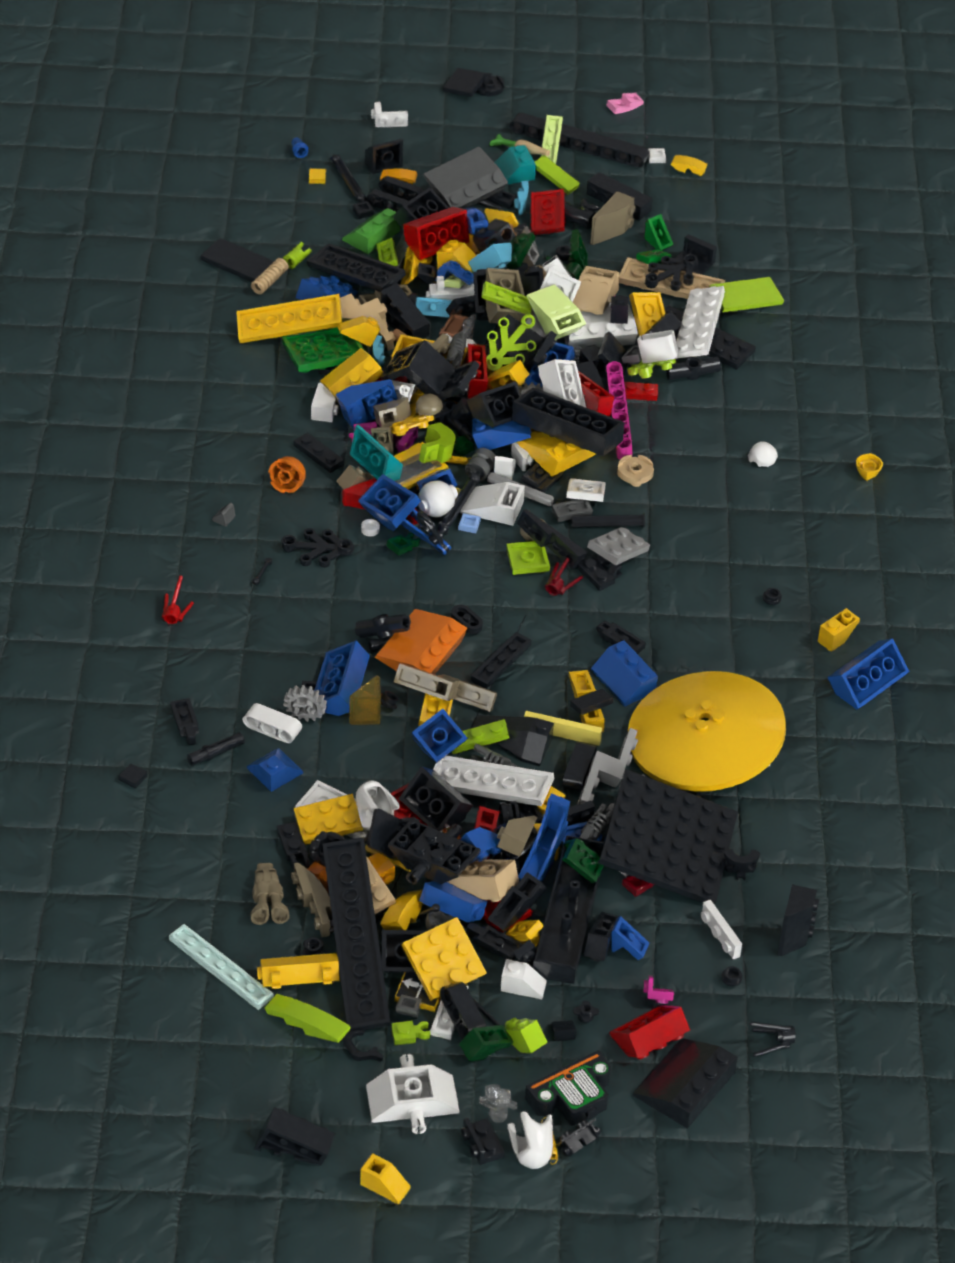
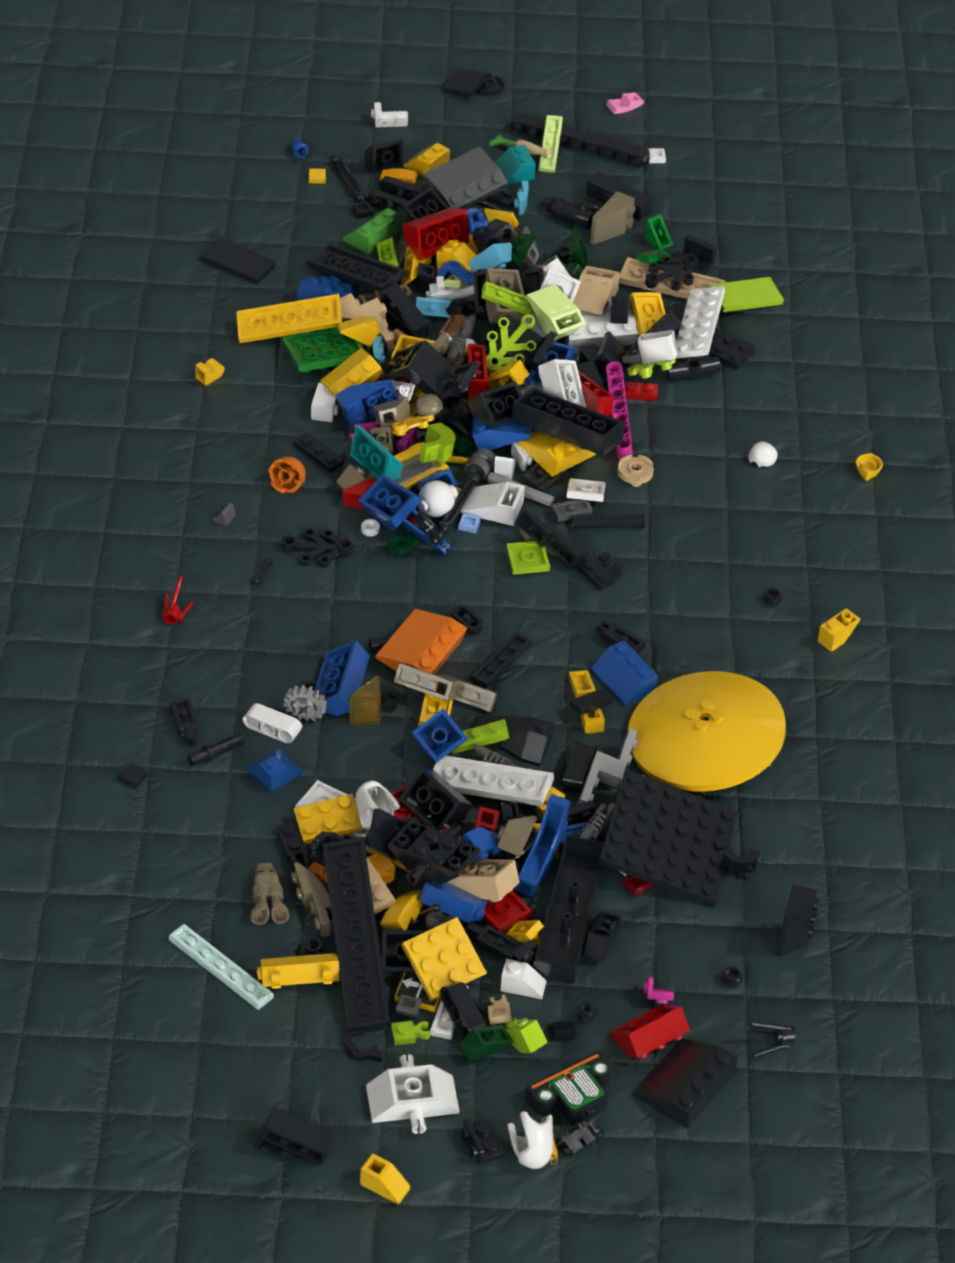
tan piece [251,258,288,295] -> none
lime slope [265,994,351,1043] -> none
lime hinge [283,242,312,269] -> none
black piece [355,614,411,638] -> none
clear hips [479,1084,517,1123] -> none
black slope [488,872,547,931] -> none
light yellow tile [524,711,602,746] -> none
red tile [531,189,565,235] -> none
lime tile [535,155,580,195] -> none
dark red plant [545,558,583,596] -> none
dark green bracket [562,838,604,883] -> none
light grey plate [587,527,650,565] -> none
blue slope [612,916,649,960] -> none
yellow slope [671,155,708,176] -> none
white plate [701,900,742,959] -> none
blue slope [827,638,910,709] -> none
none -> yellow leg [195,358,224,386]
none -> yellow slope [403,143,450,178]
none -> tan plate [488,995,512,1025]

